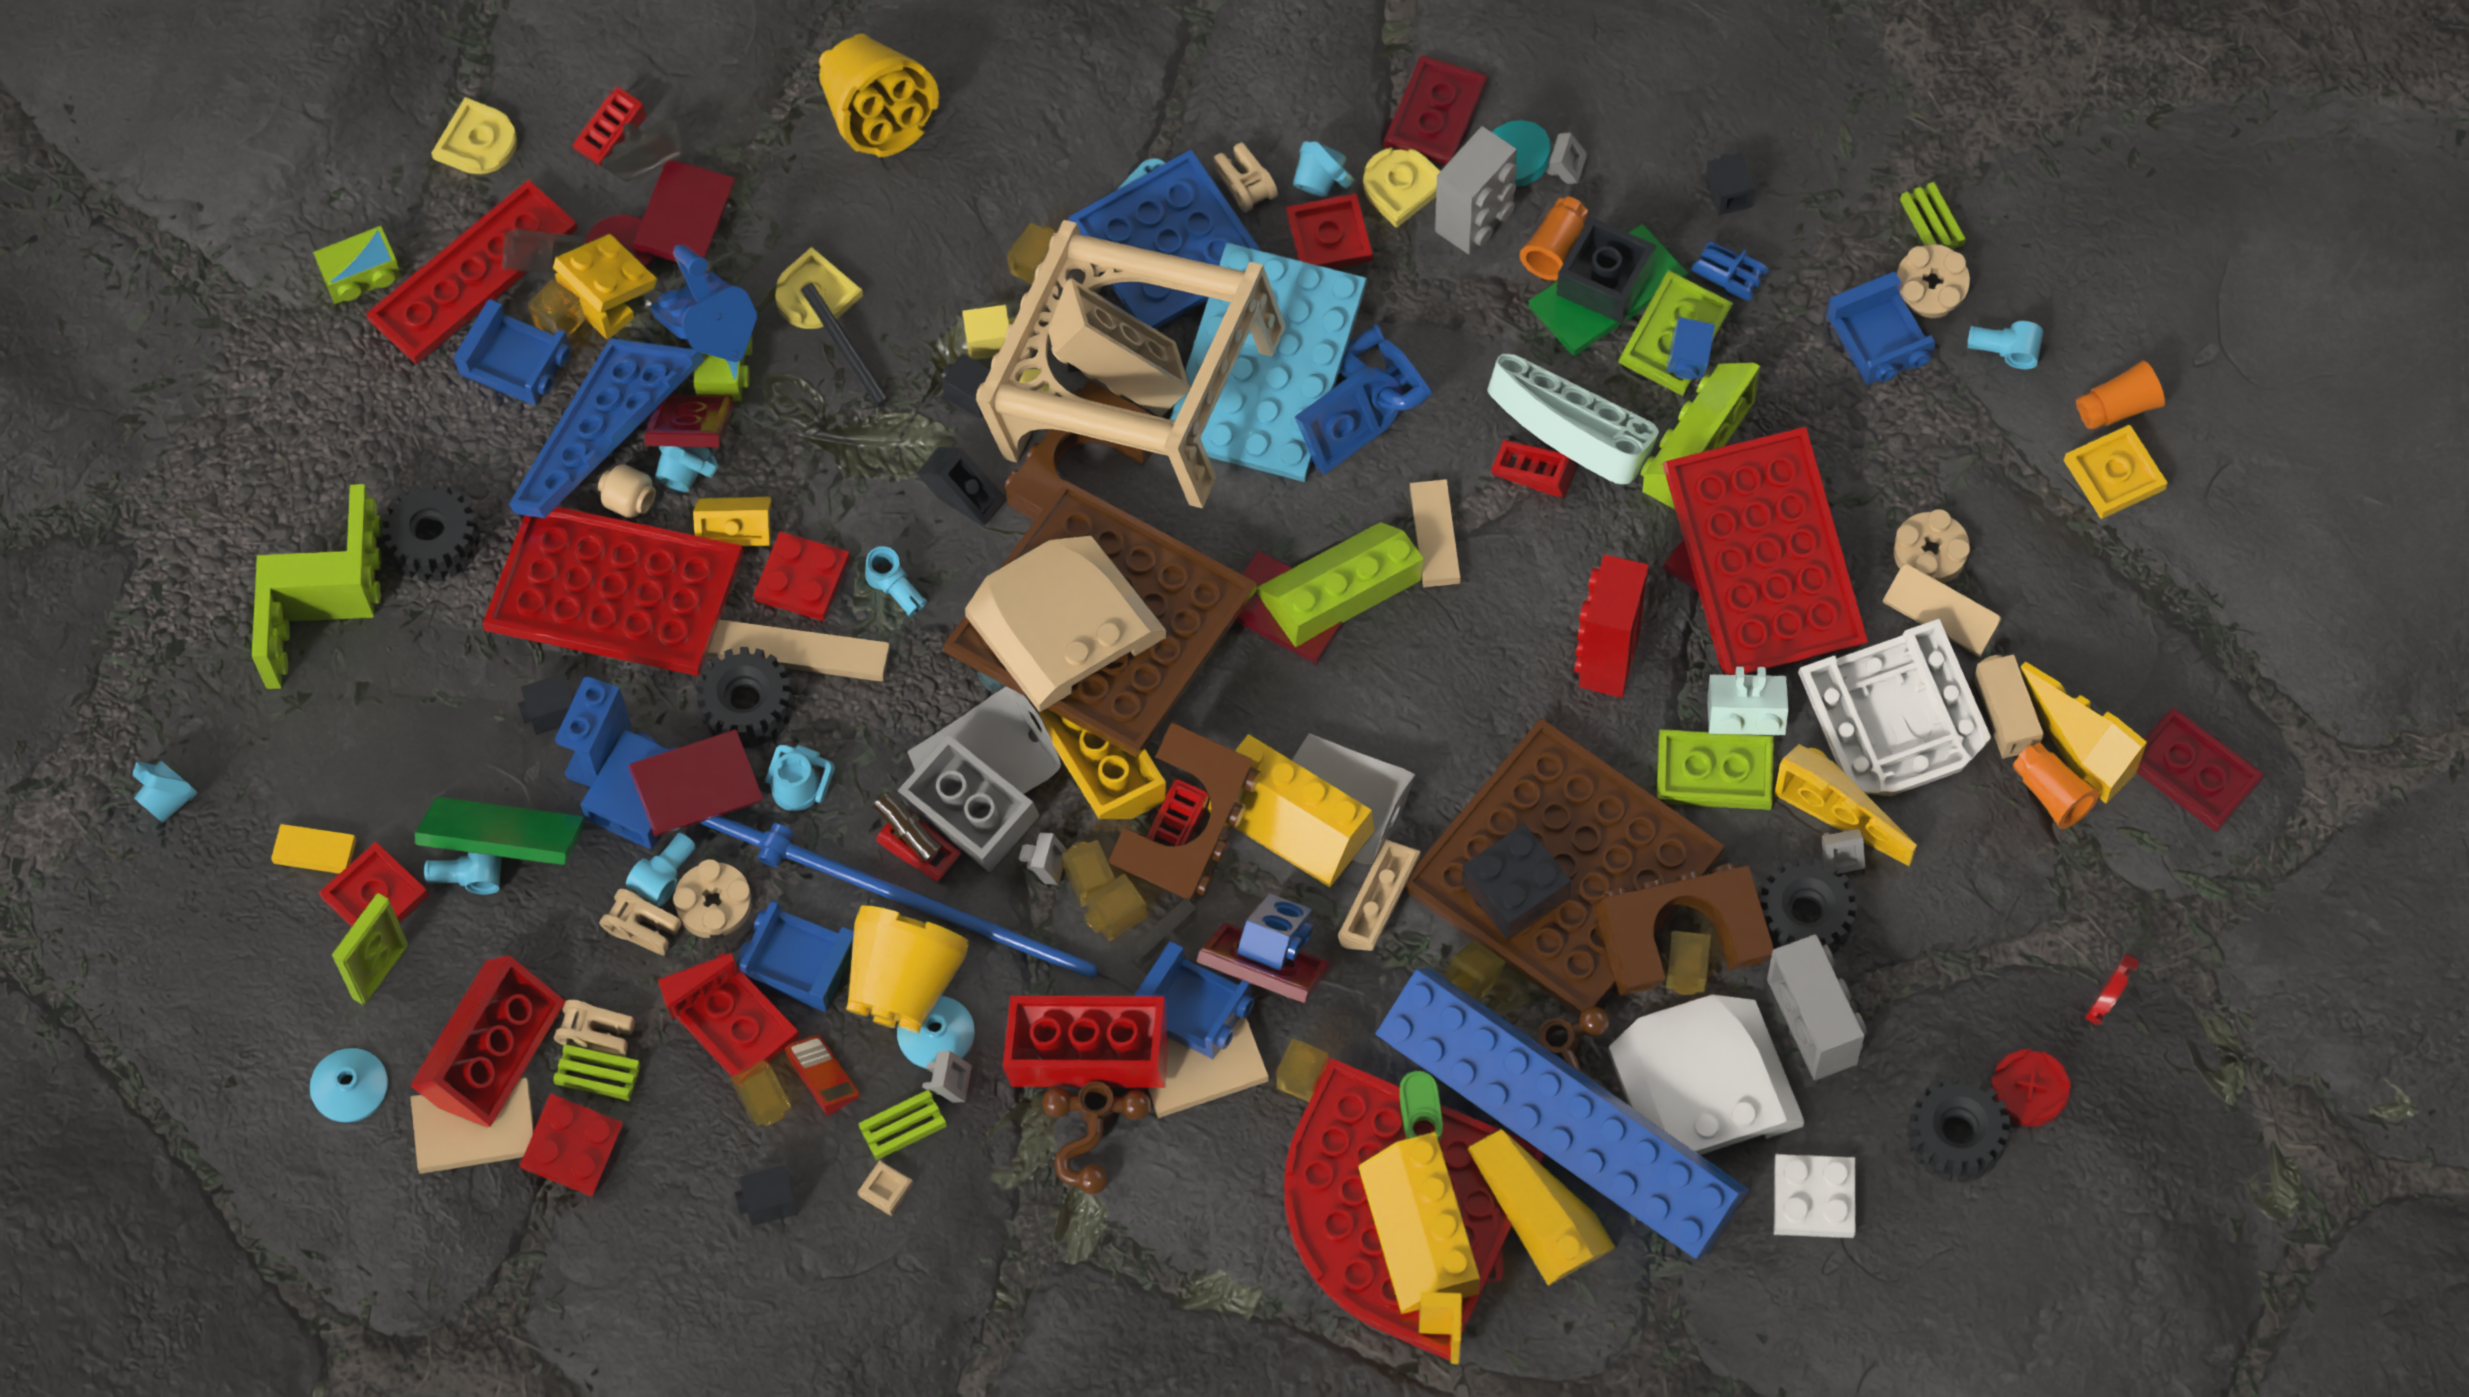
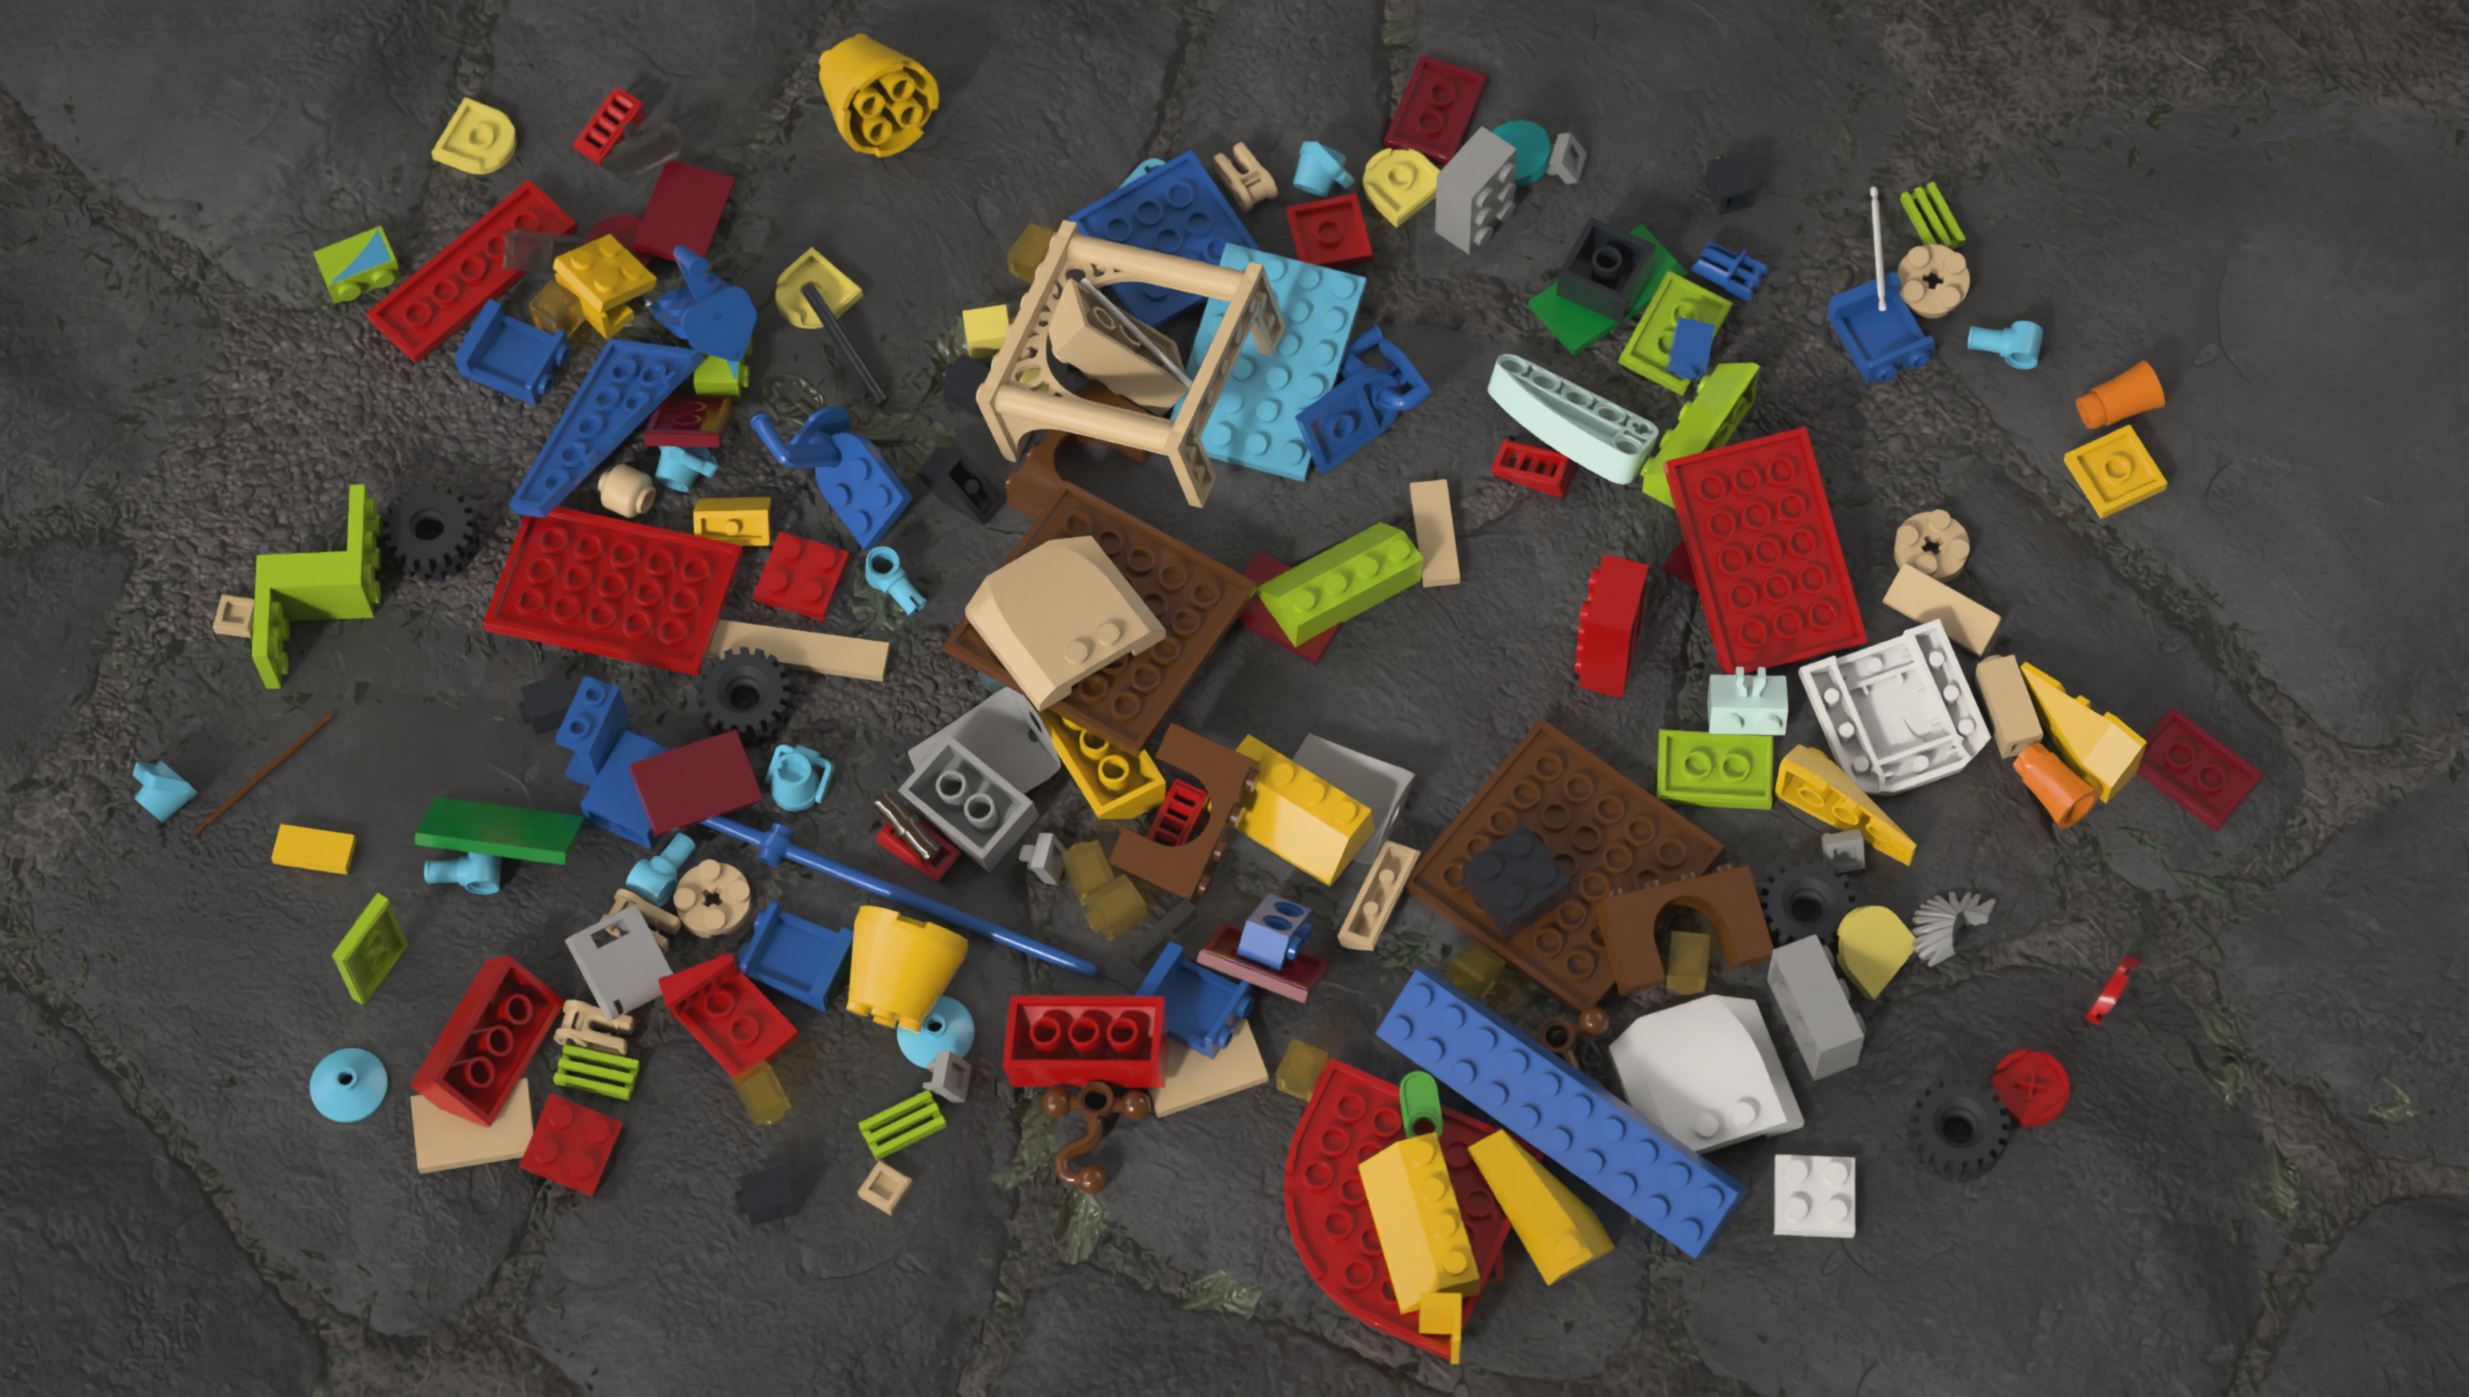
red plate [319,842,429,927] -> none
slope [784,1034,860,1117] -> none
orange plant [1519,196,1588,280] -> none
none -> reddish brown piece [192,712,334,836]
none -> tan tile [213,594,255,638]
none -> light grey container [565,904,673,1021]
none -> blue plate [750,406,913,549]
none -> white piece [1080,277,1193,389]
none -> light yellow tile [1837,906,1916,1000]
none -> white piece [1871,187,1886,311]
none -> light grey hair [1910,892,1996,967]

